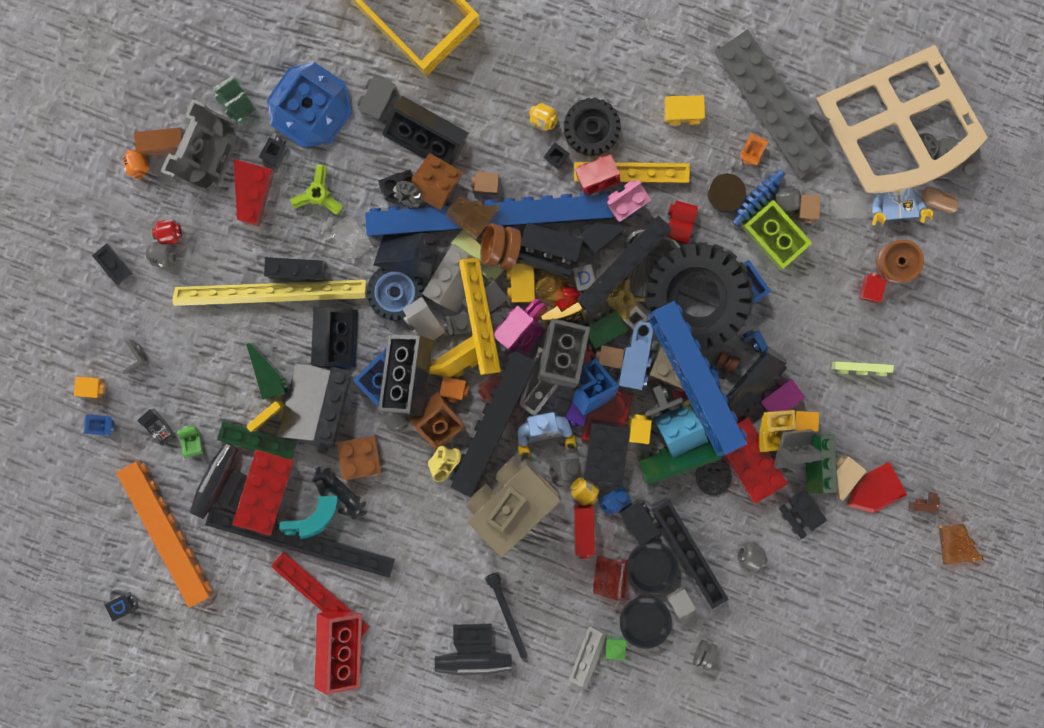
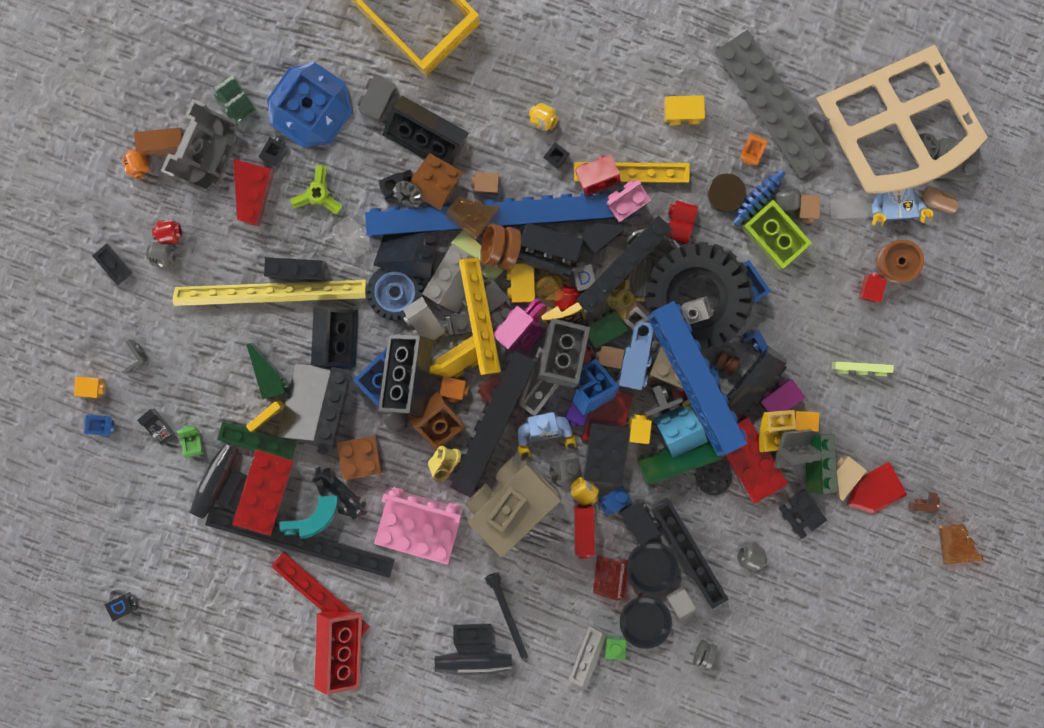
orange brick [116,460,213,608] -> none
black wheel [564,98,621,156] -> none
none -> bright pink bracket [374,487,463,565]
none -> light grey brick [681,296,713,324]

